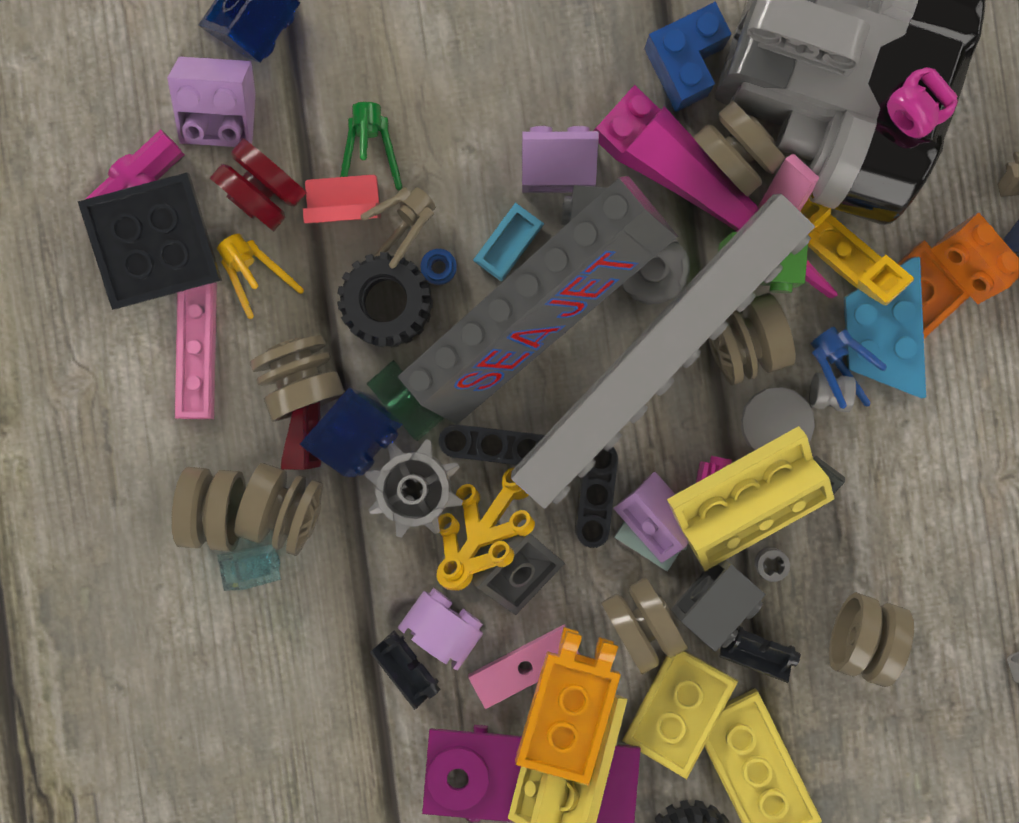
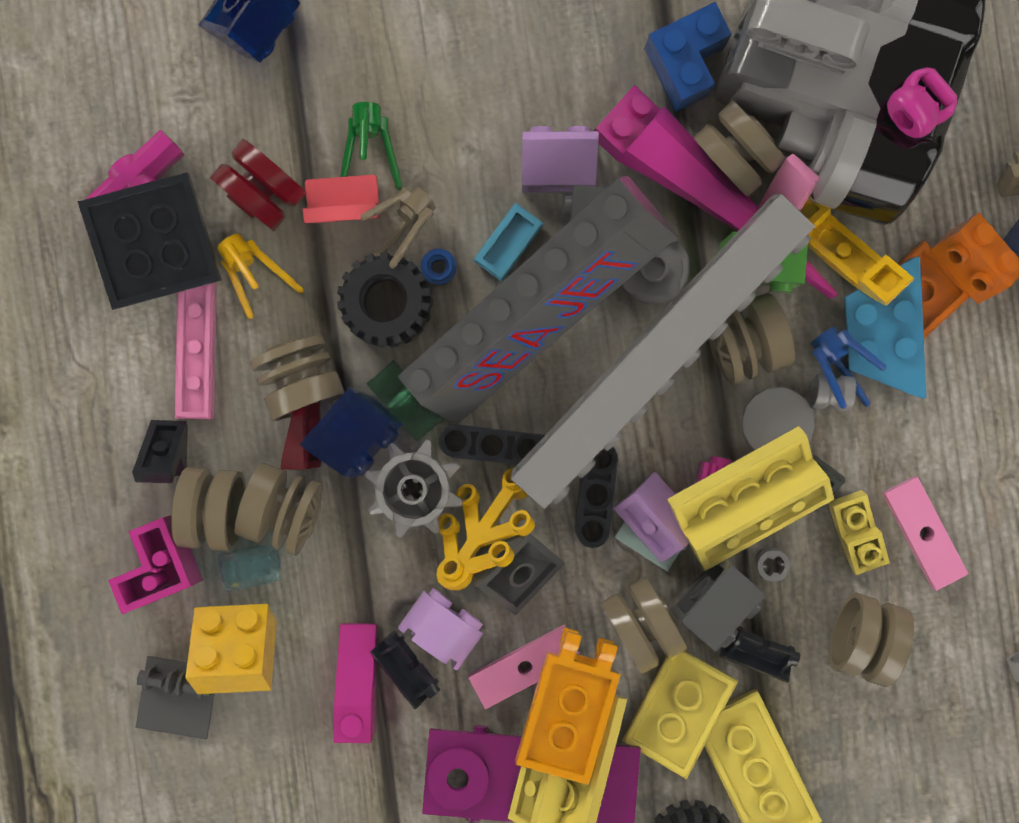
lavender slope [167,57,256,147] -> none
none -> dark pink brick [108,515,203,614]
none -> black slope [132,420,188,483]
none -> dark grey hinge [135,656,215,739]
none -> yellow brick [185,604,277,694]
none -> dark pink slope [333,623,377,743]
none -> light yellow slope [828,490,890,575]
none -> bright pink tile [882,476,969,591]

